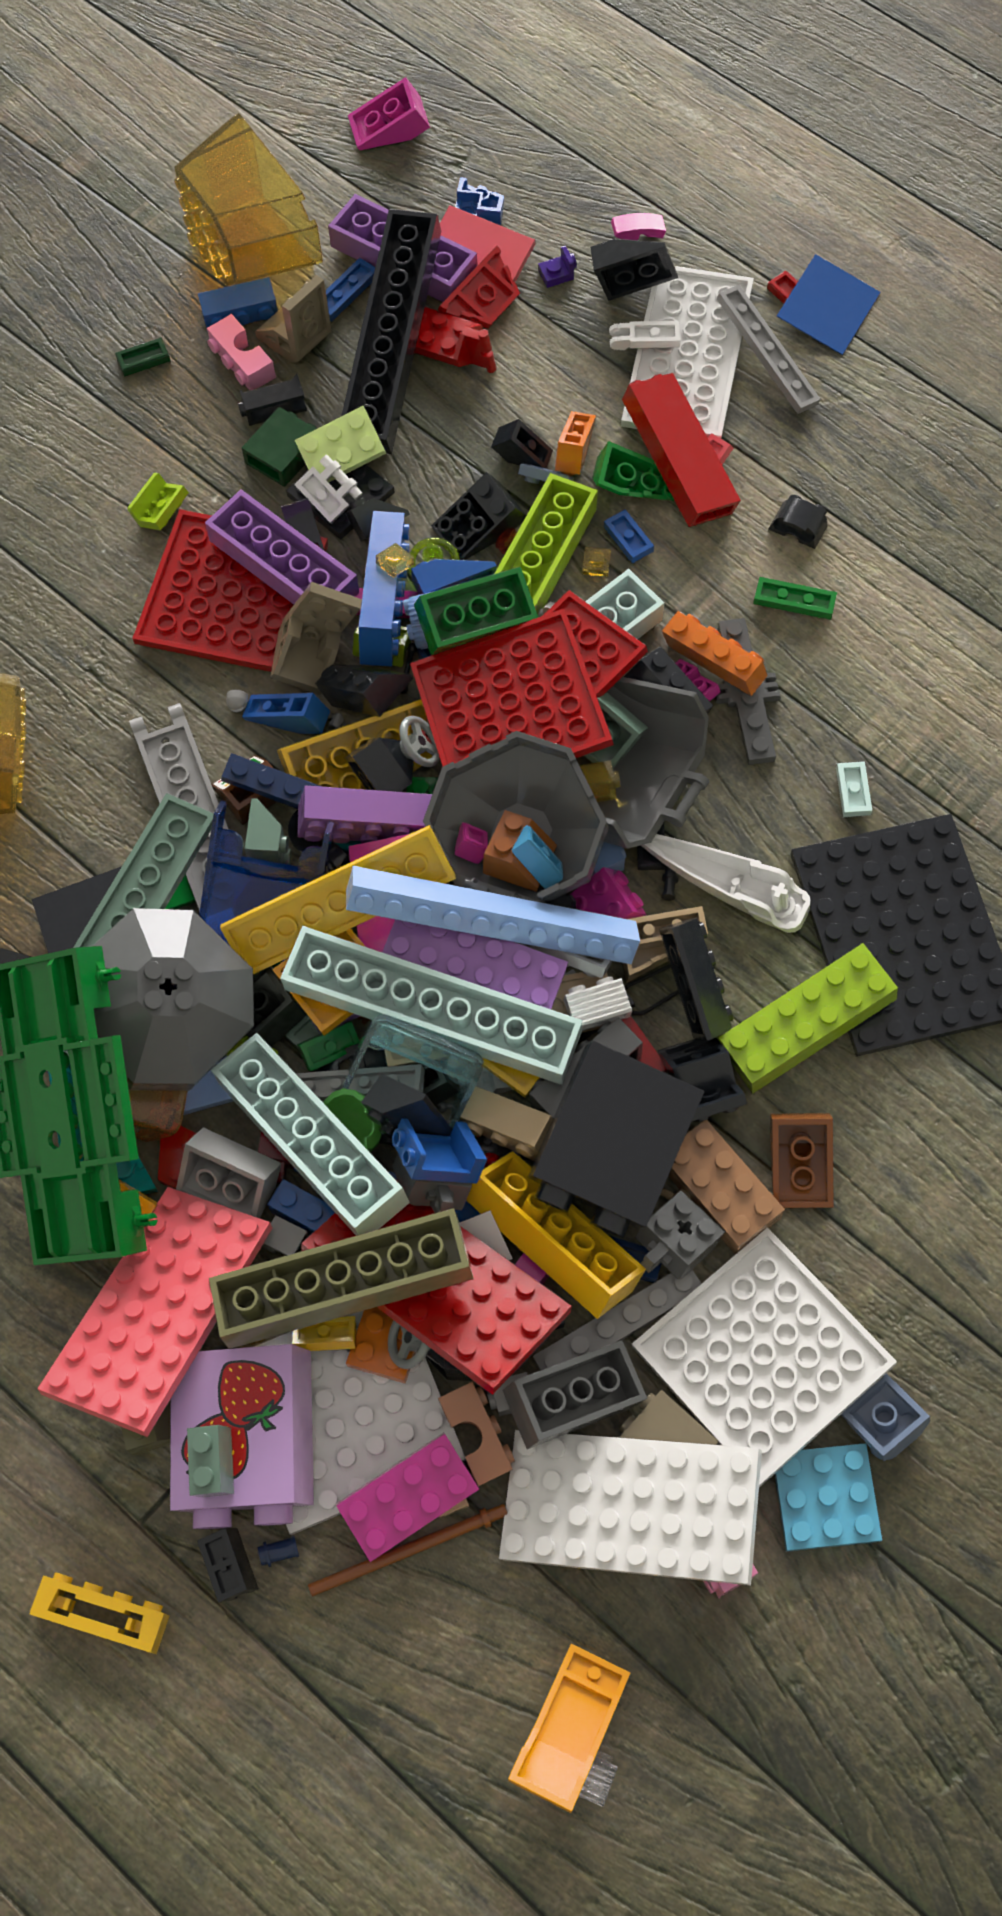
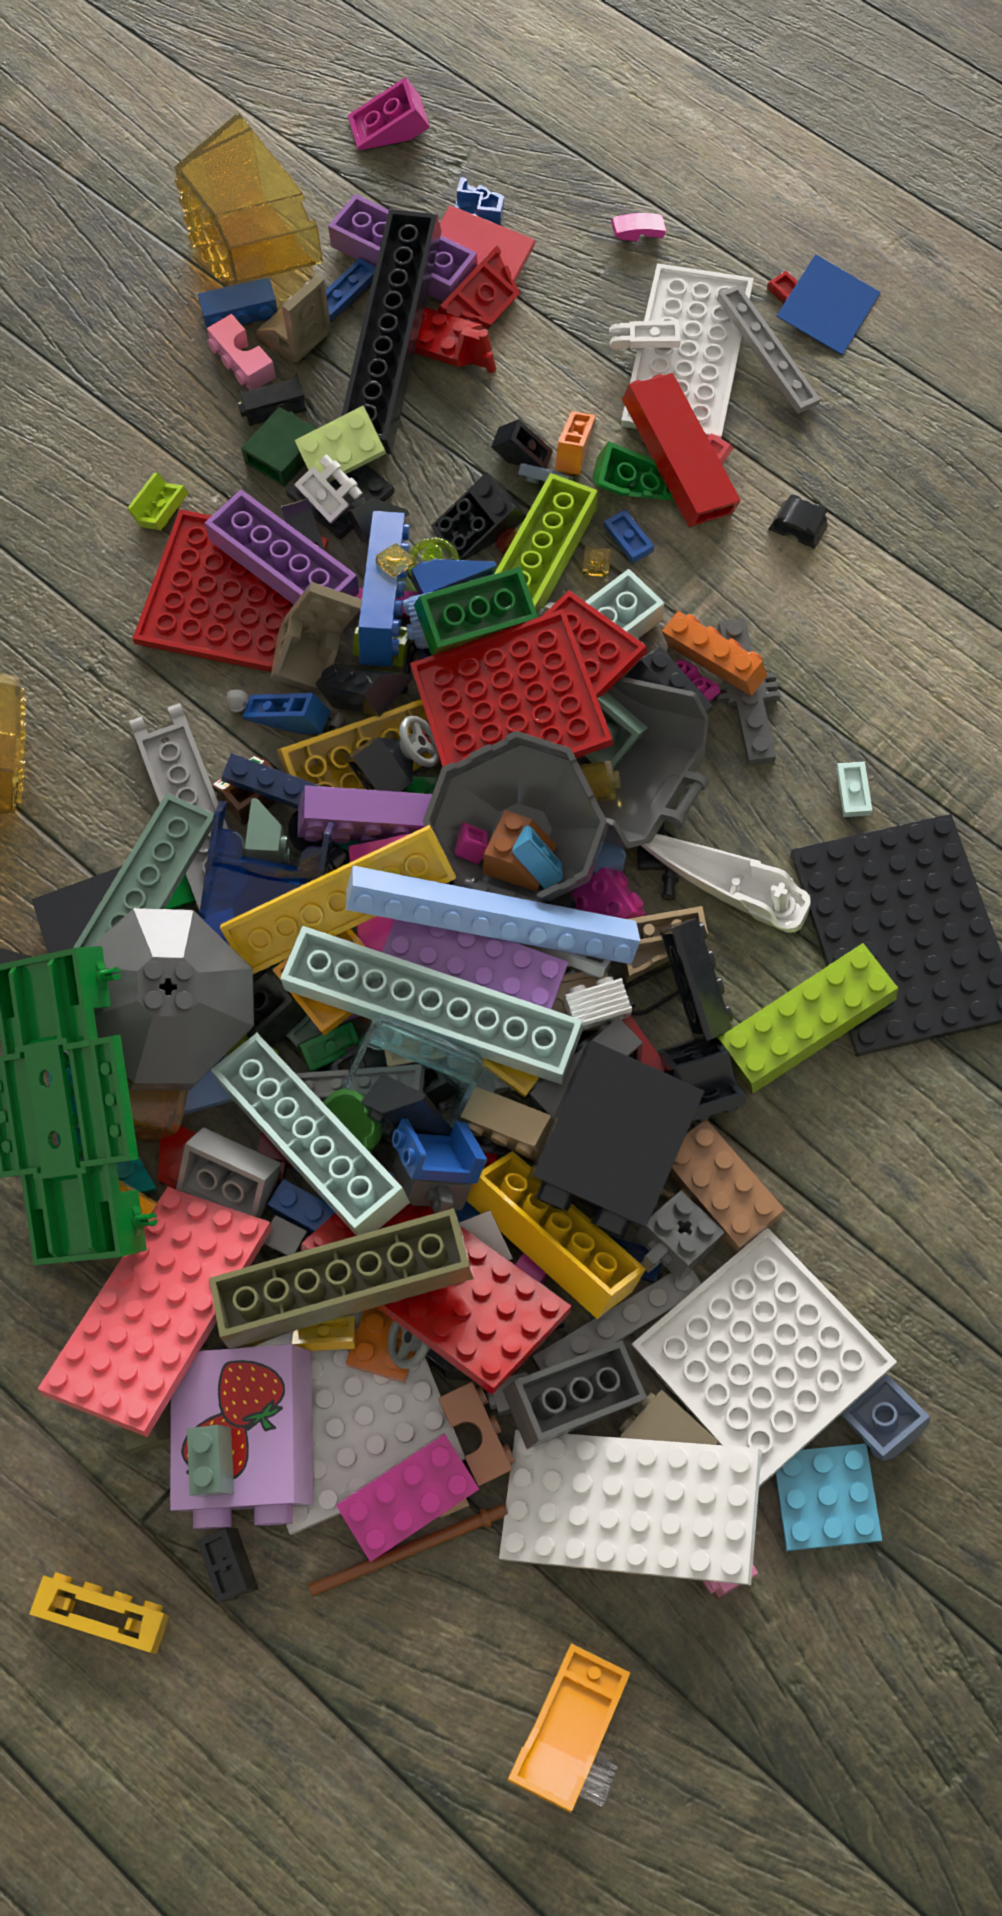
dark green tile [115,337,171,377] -> none
dark blue pin [257,1536,299,1567] -> none
dark purple bracket [538,246,577,288] -> none
black slope [590,239,678,301] -> none
green plate [753,577,837,620] -> none
dark orange slope [770,1113,834,1208] -> none

